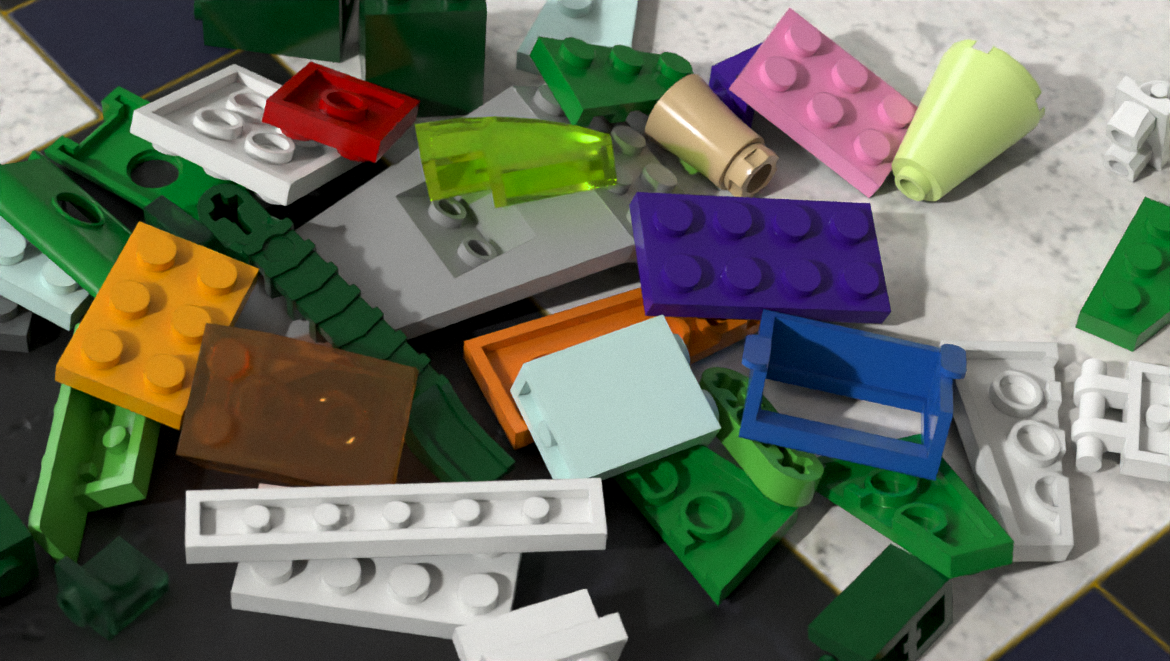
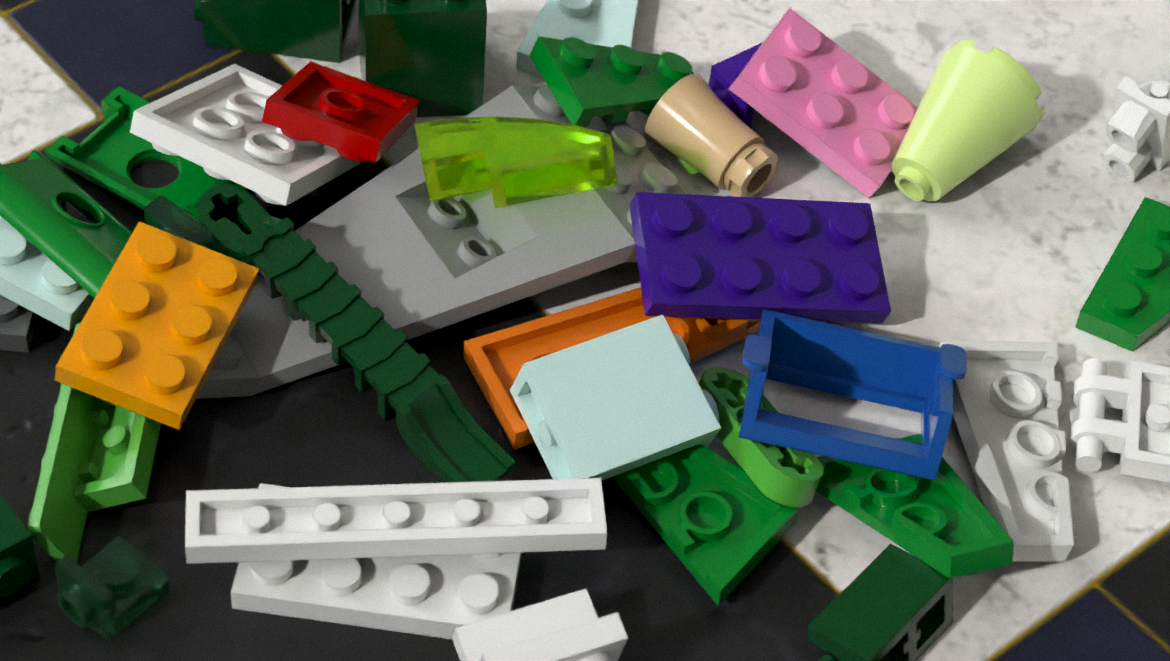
clear orange slope [176,323,419,487] -> none

